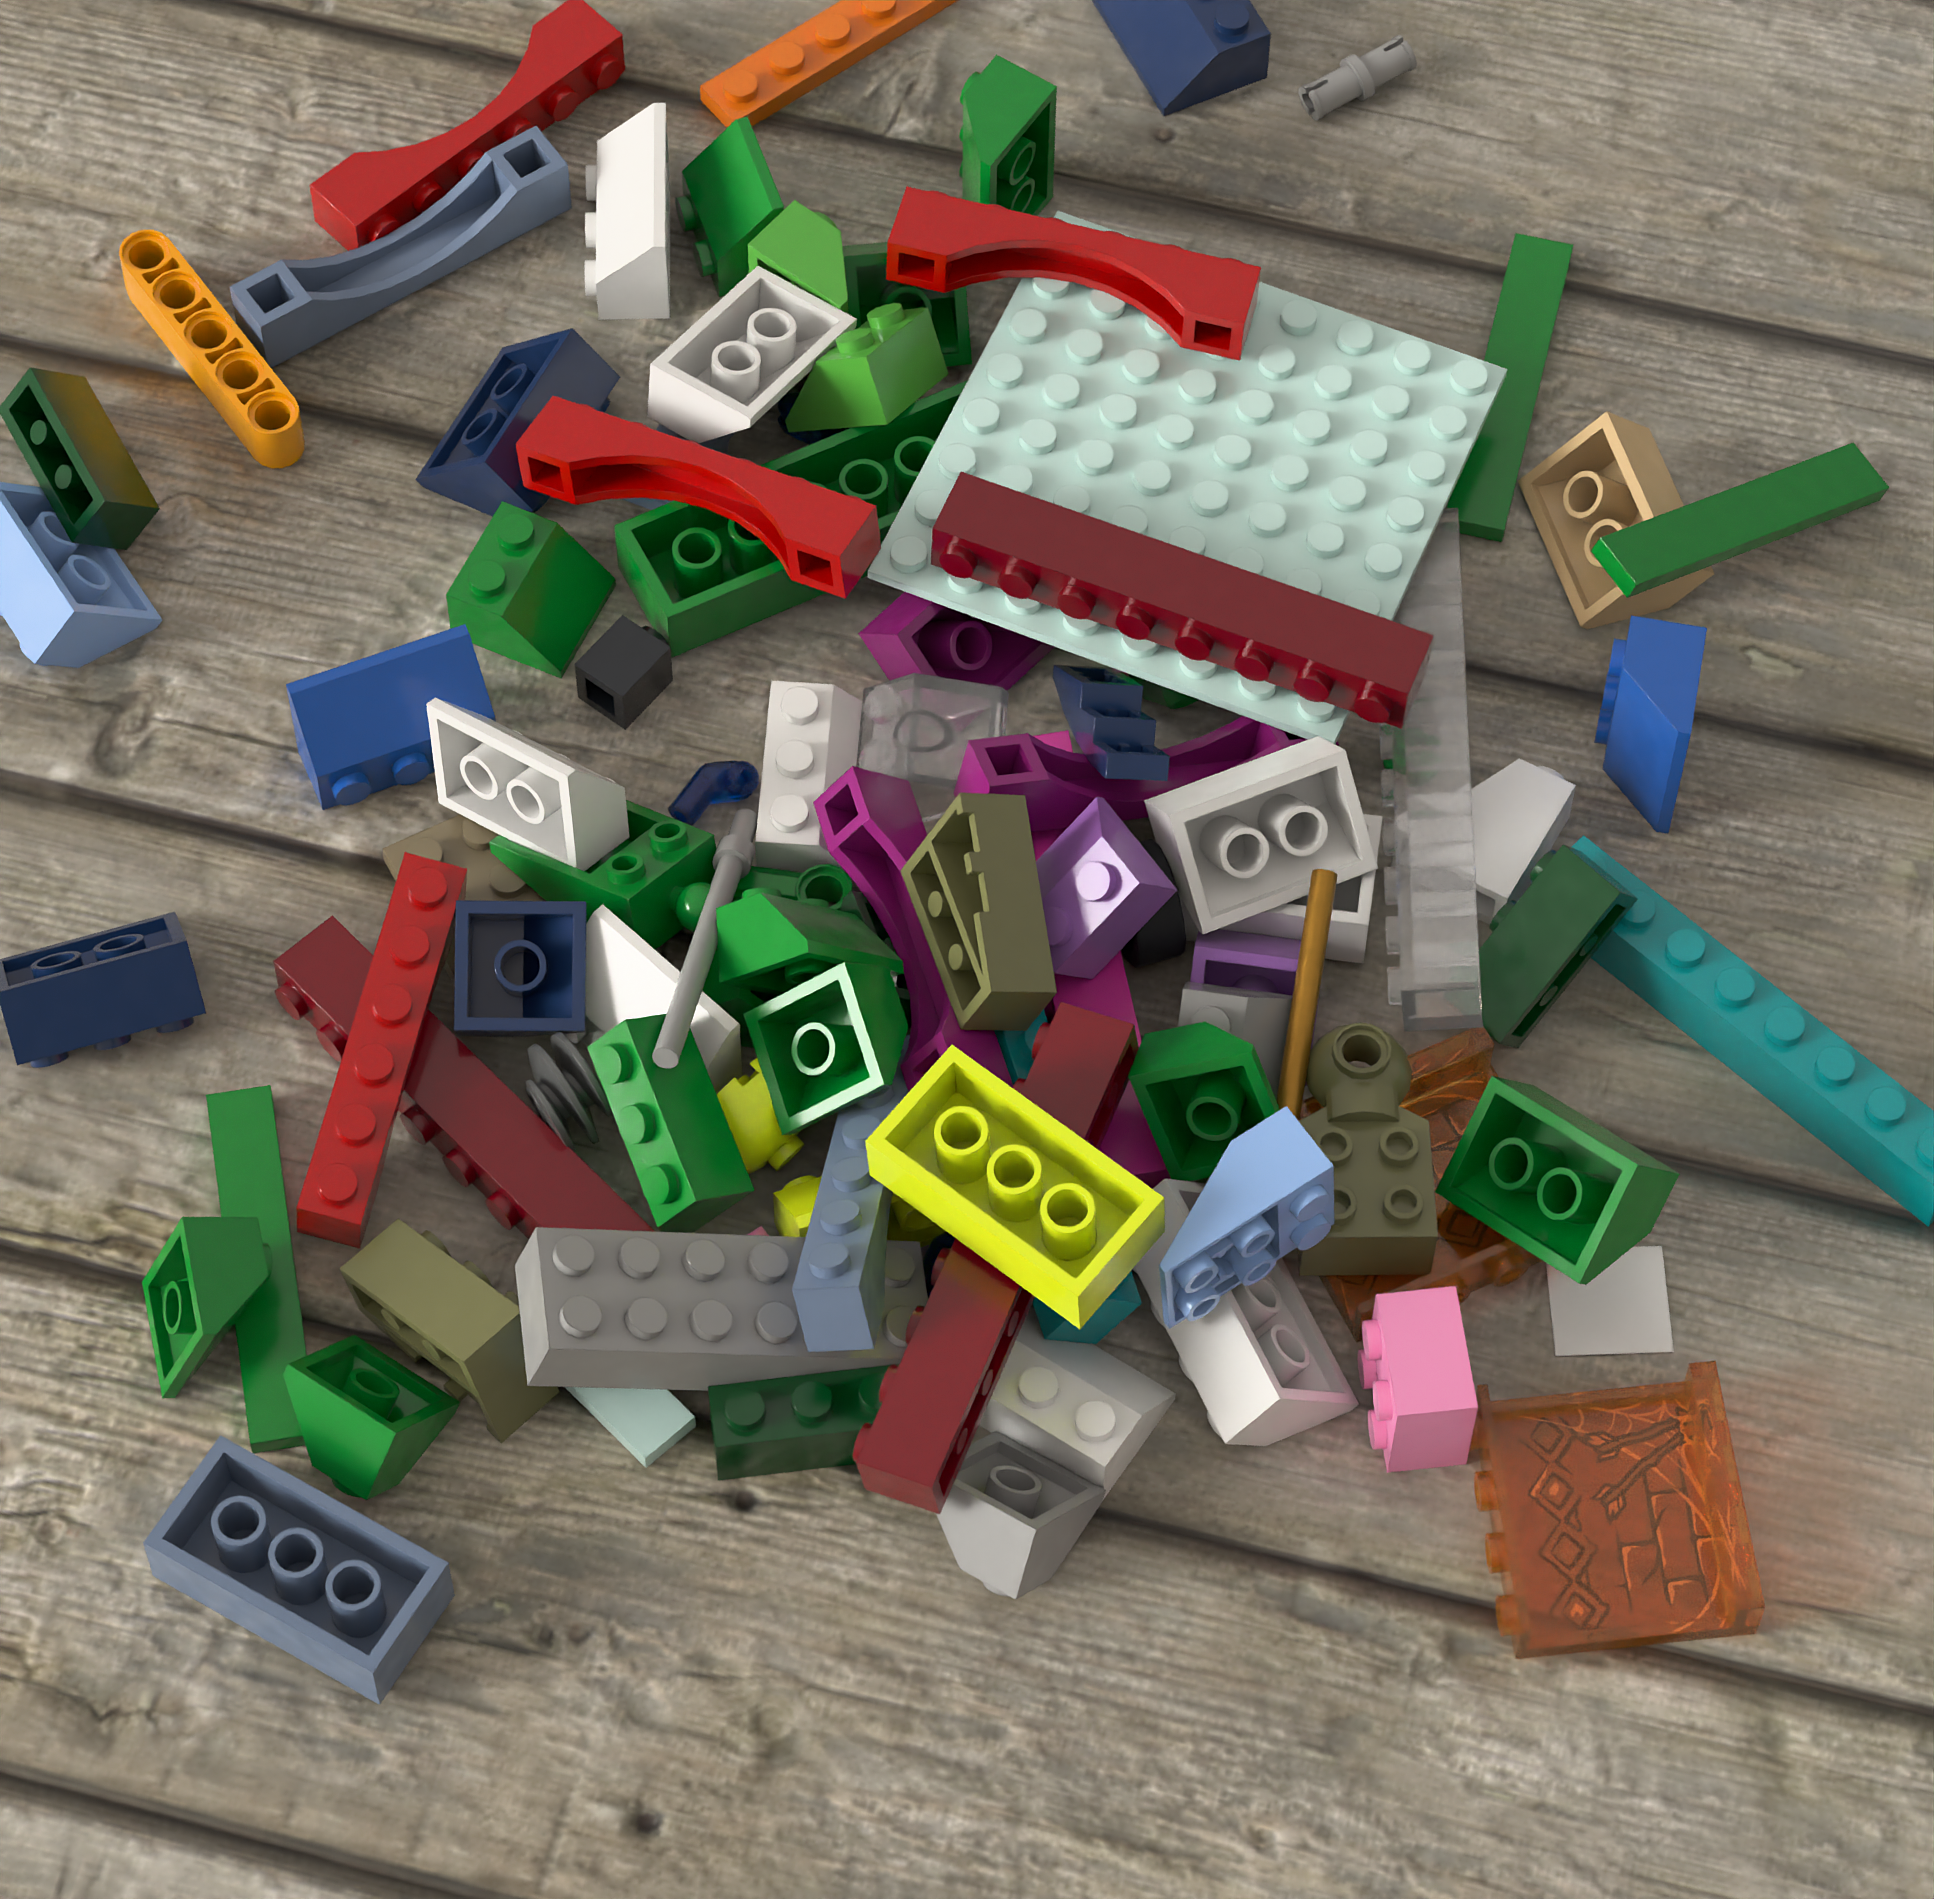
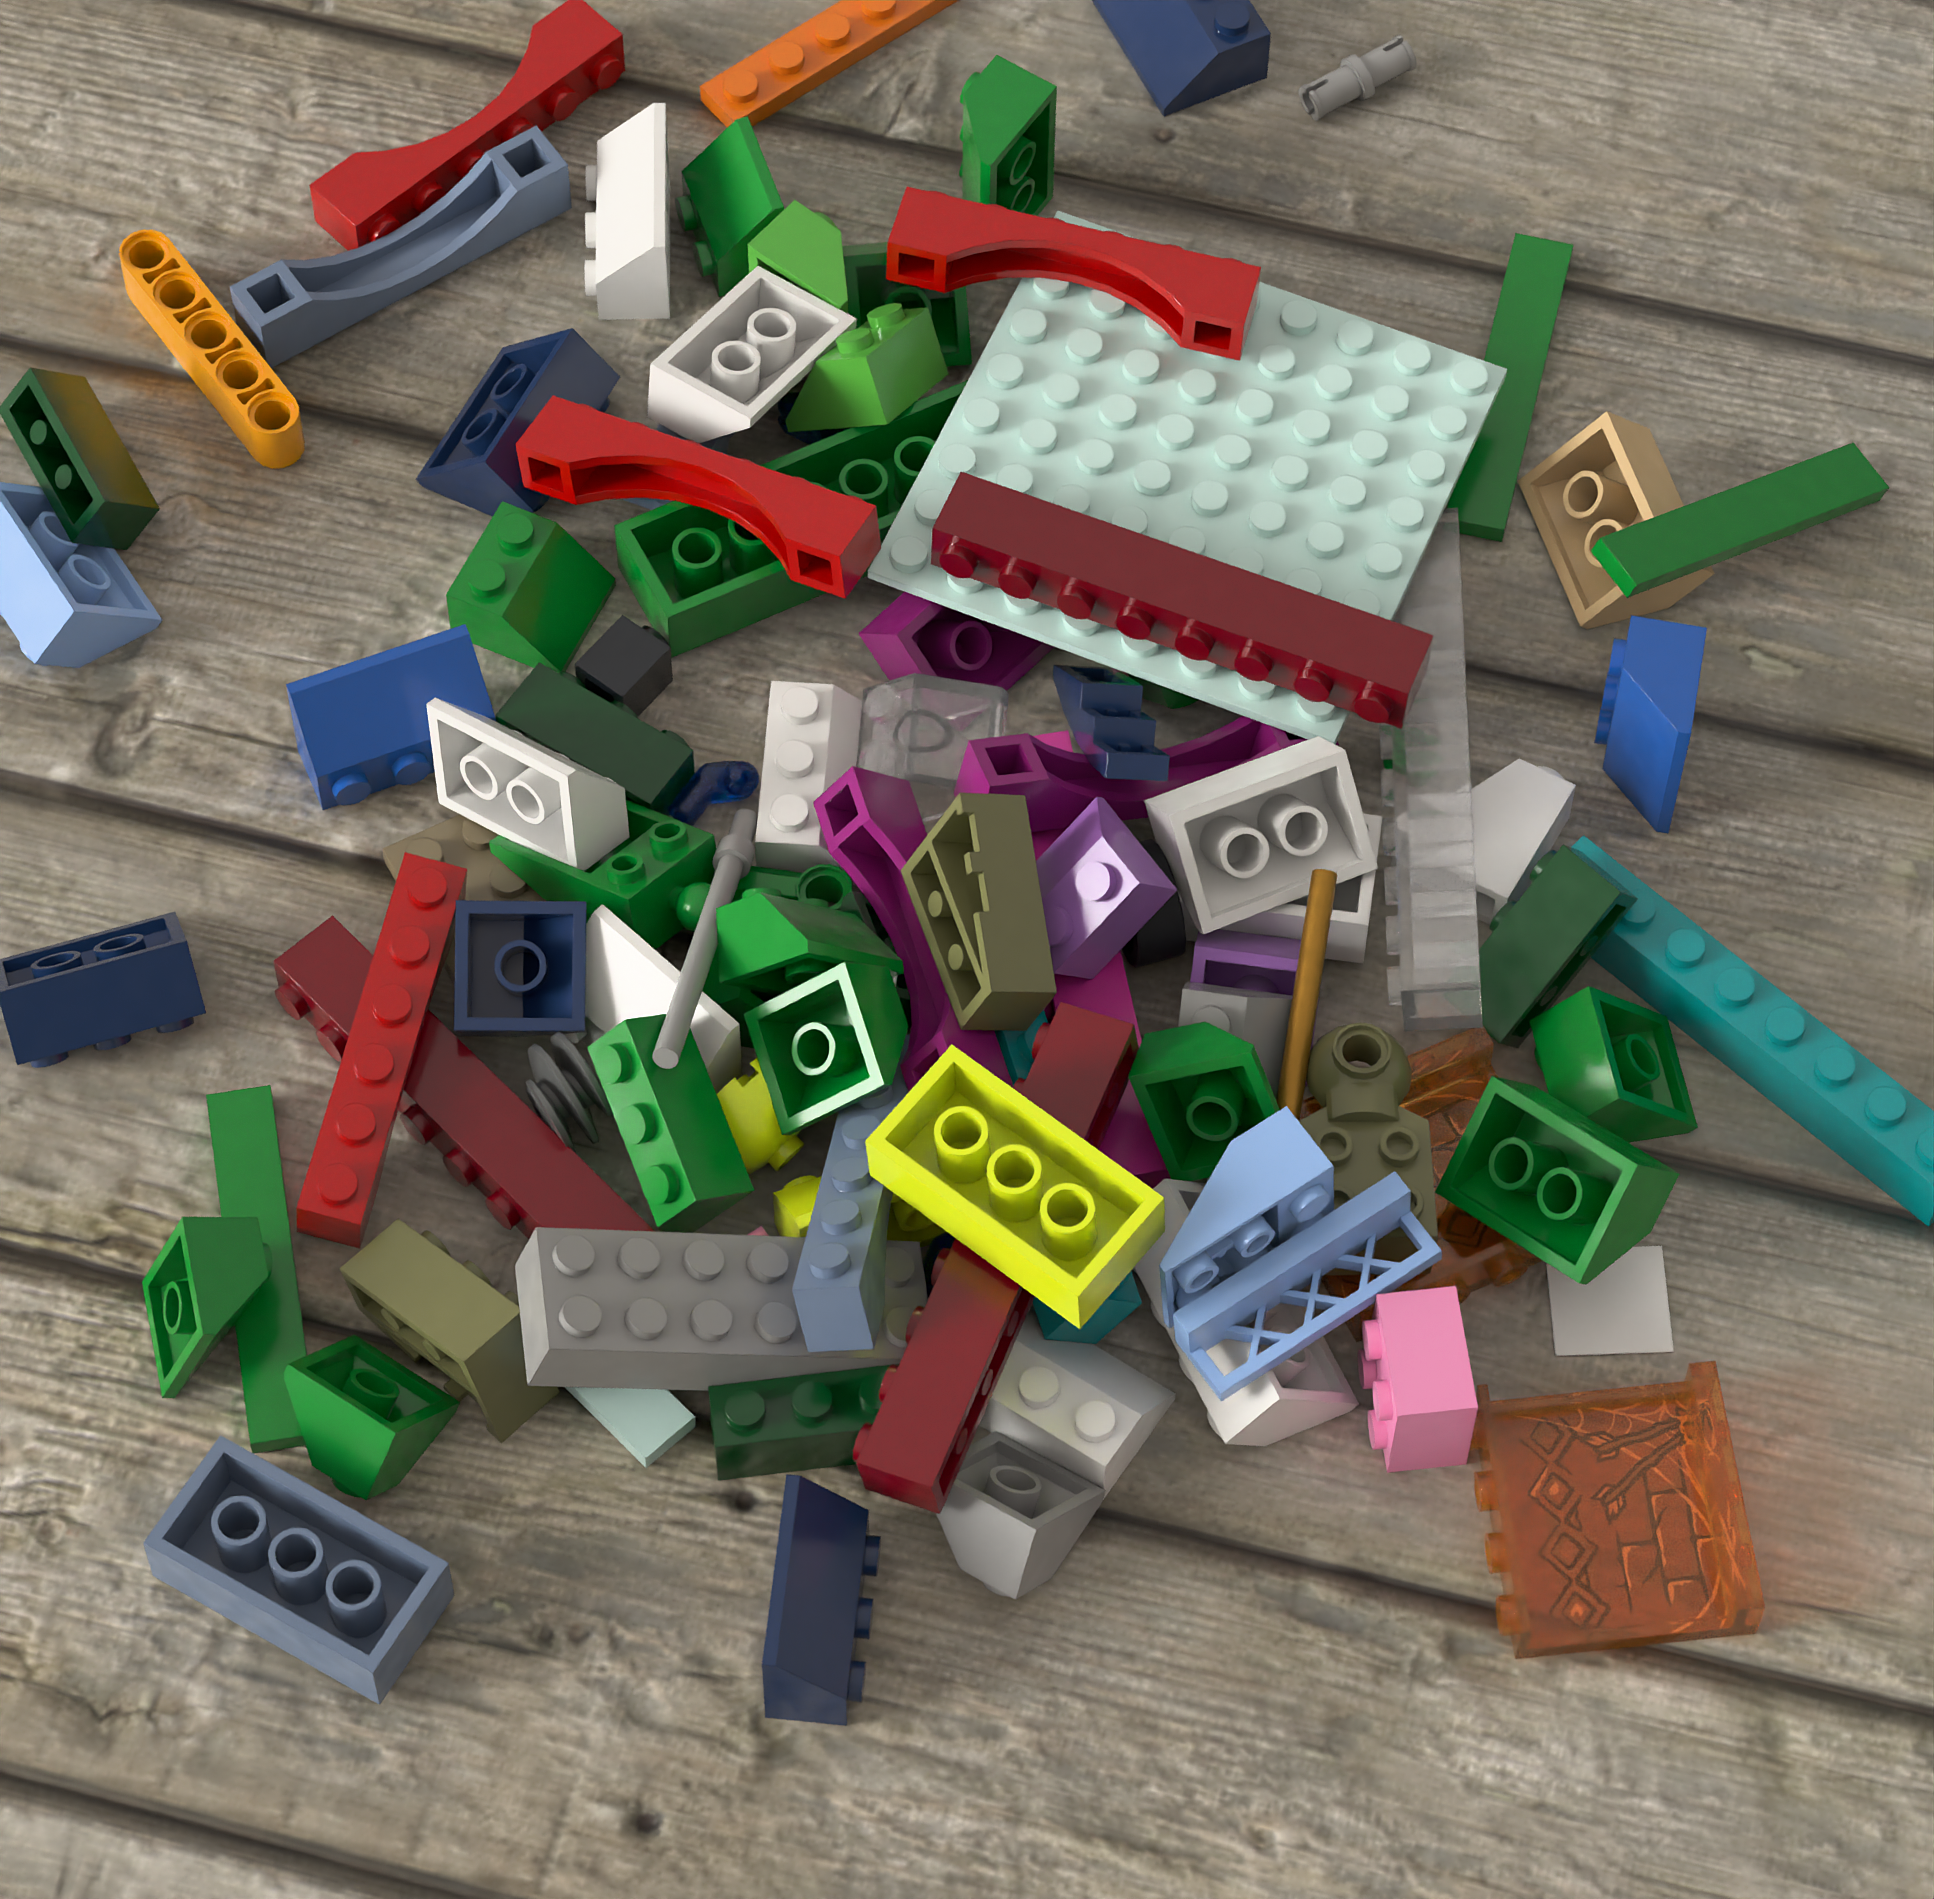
none -> dark green brick [495,663,696,816]
none -> dark blue slope [762,1474,881,1726]
none -> light blue fence [1173,1171,1442,1402]
none -> green slope [1530,986,1698,1143]

